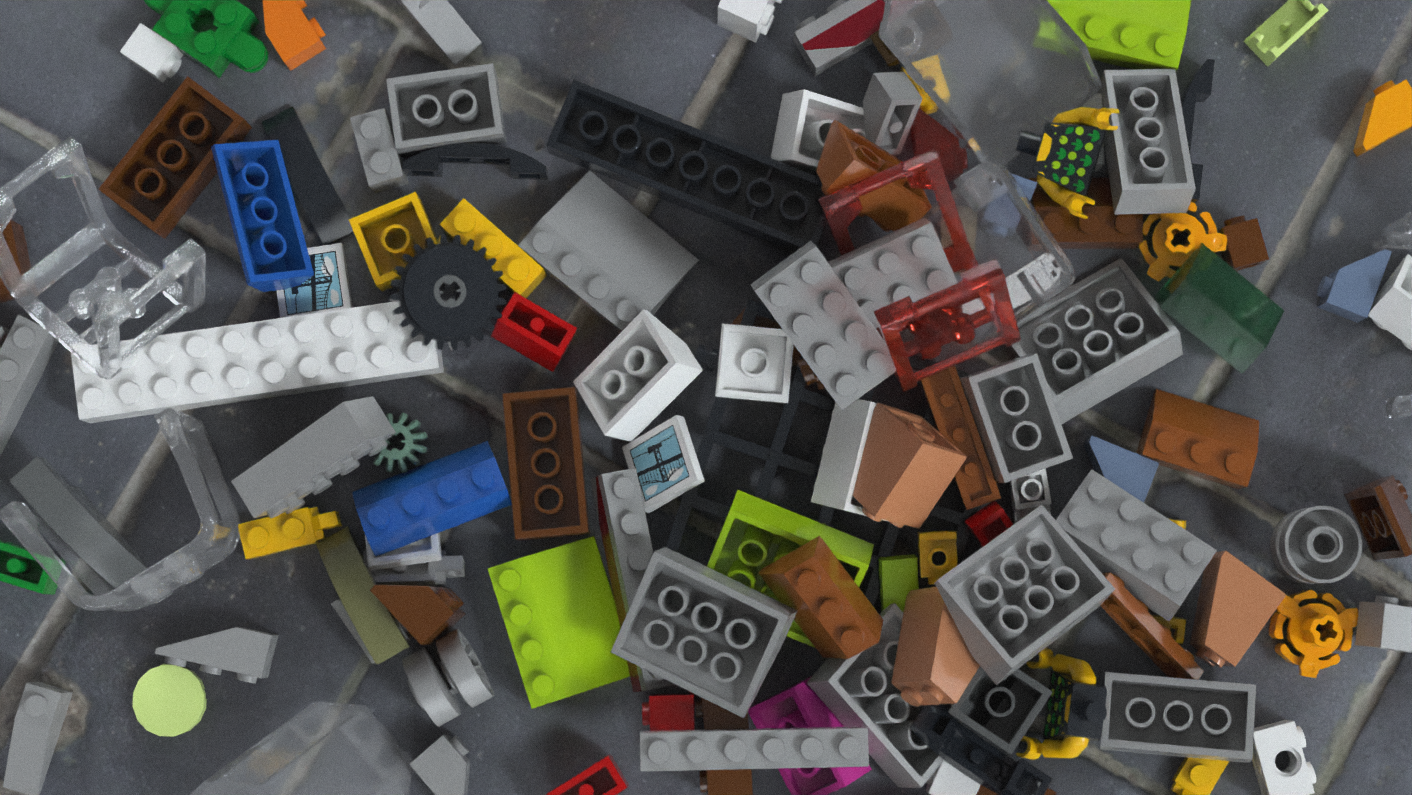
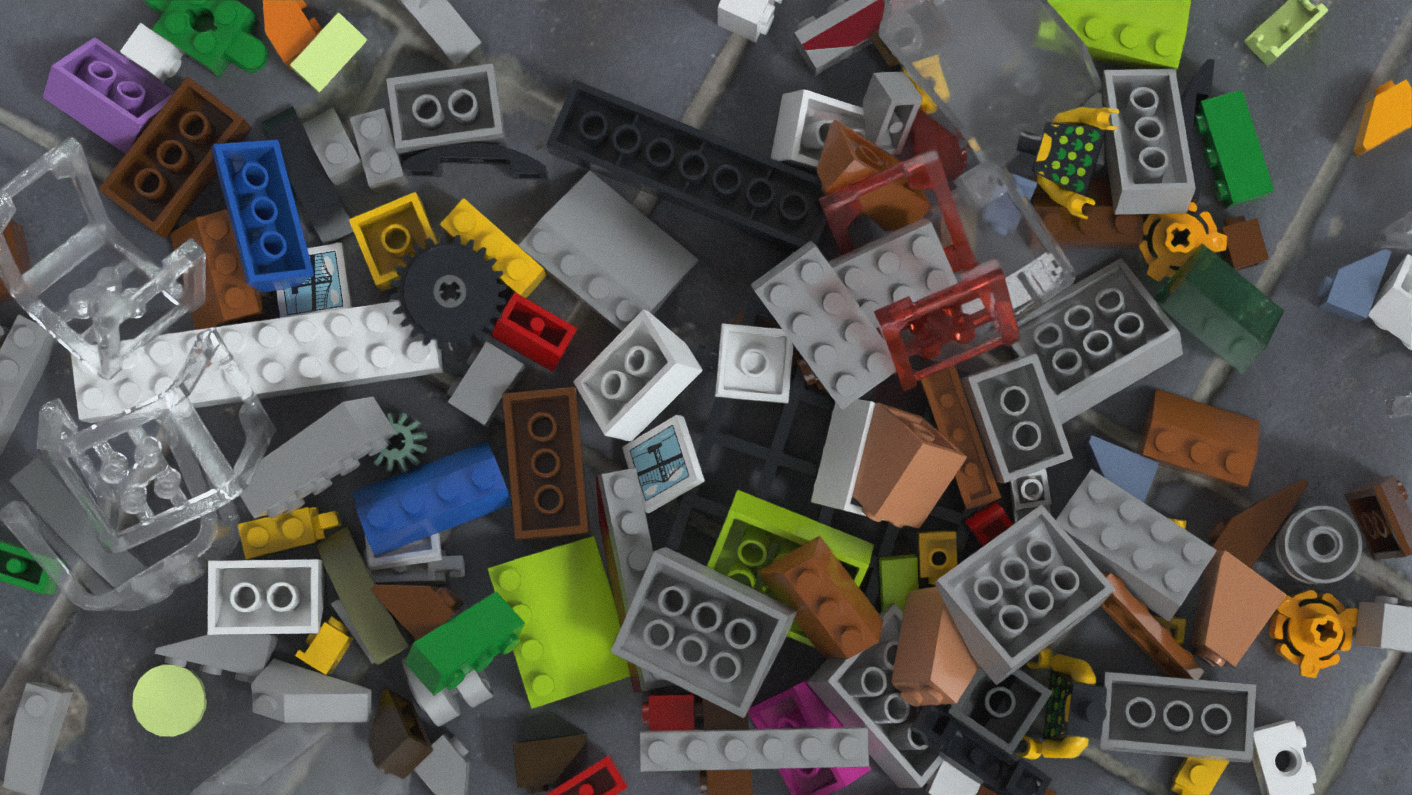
none -> clear windscreen [37,327,276,554]
none -> medium lavender slope [43,37,175,154]
none -> dark orange slope [170,209,267,330]
none -> white slope [208,559,325,635]
none -> light grey slope [251,659,371,723]
none -> yellowish green hinge [289,12,367,92]
none -> yellow brick [295,616,354,675]
none -> light grey slope [303,107,364,186]
none -> dark brown slope [368,688,434,780]
none -> green brick [405,591,525,696]
none -> light grey brick [447,341,526,428]
none -> dark brown slope [513,733,588,793]
none -> green brick [1193,90,1274,209]
none -> reddish brown slope [1206,479,1310,568]

